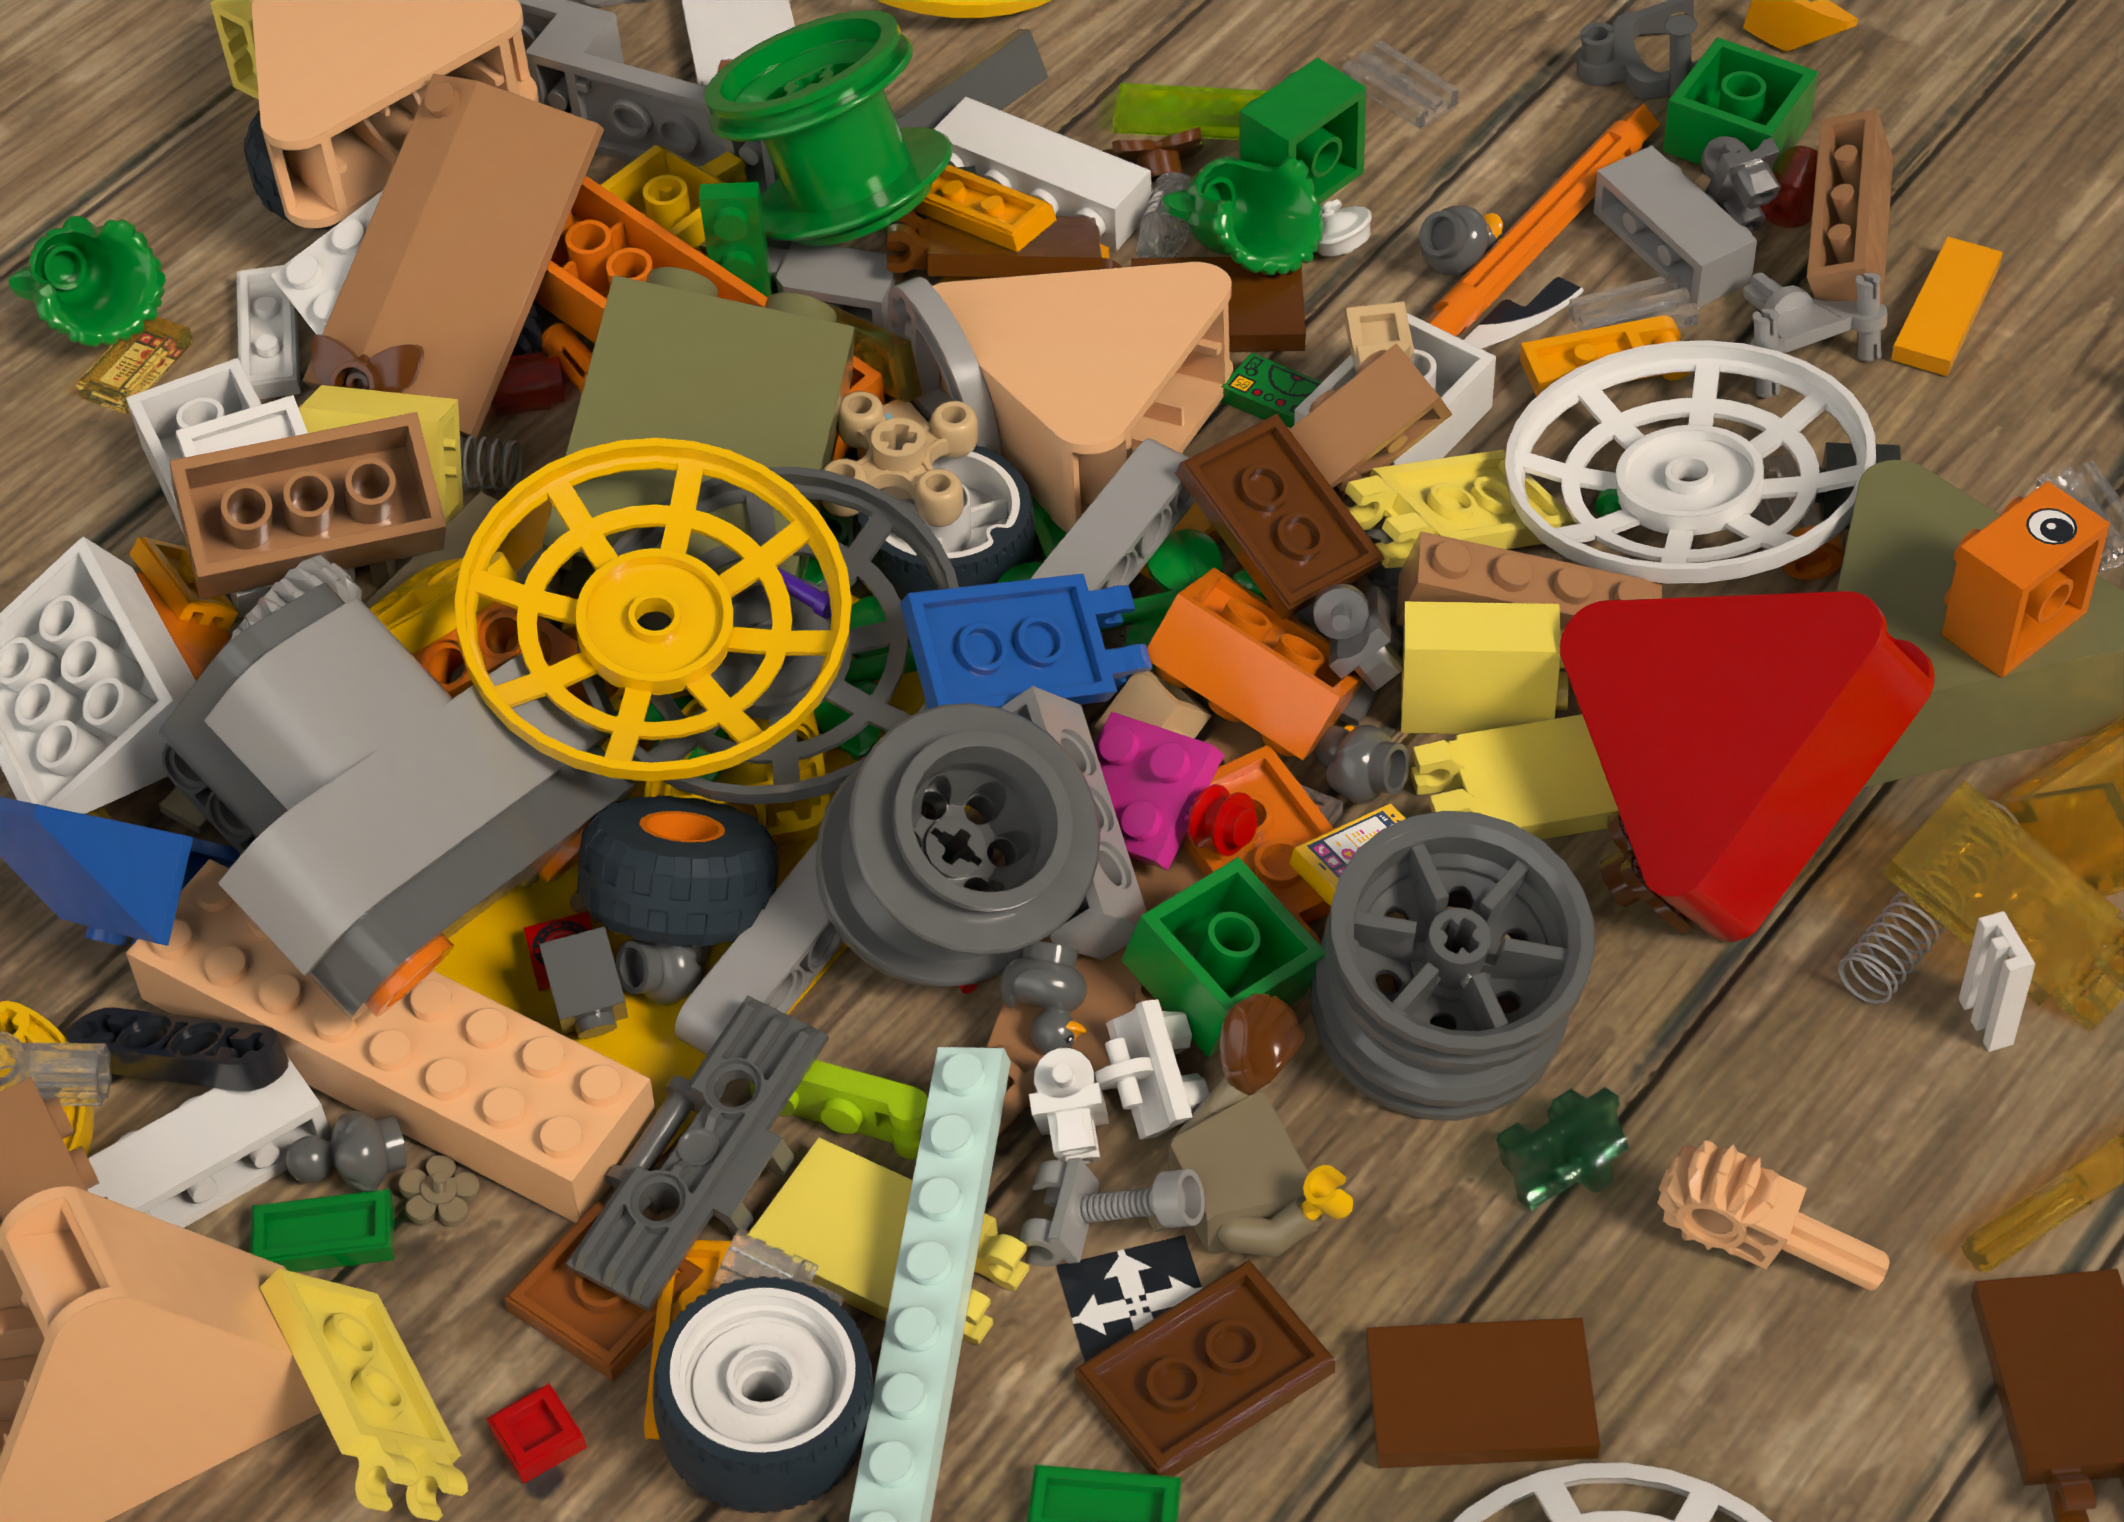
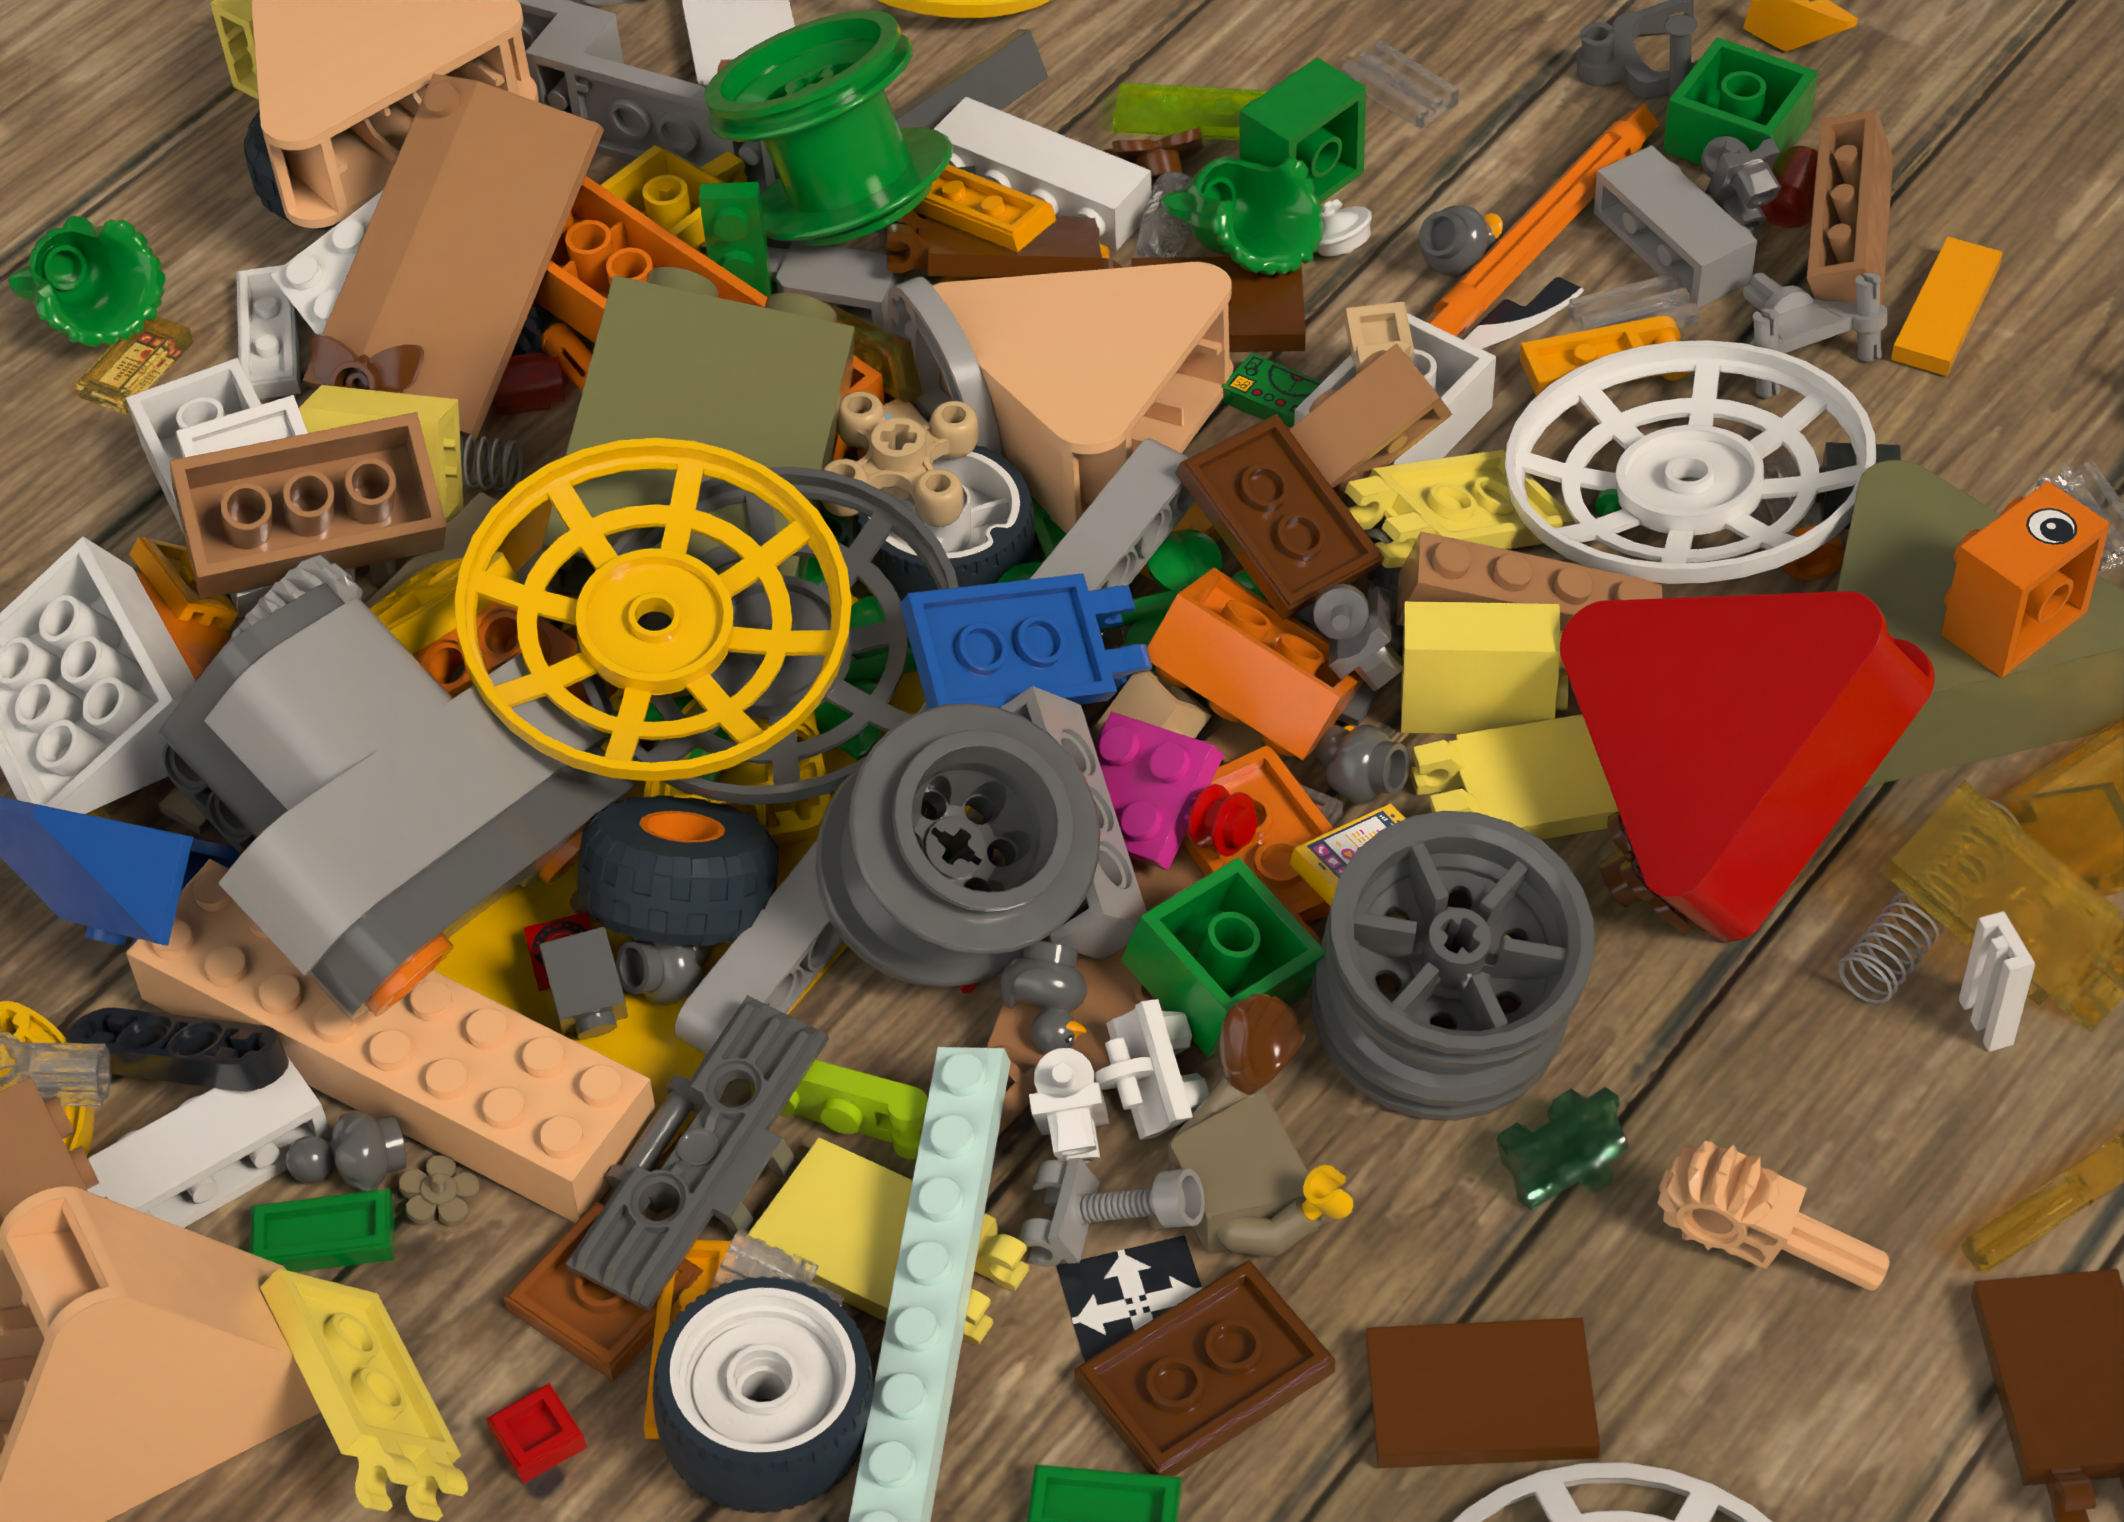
dark purple piece [777,568,831,619] -> none

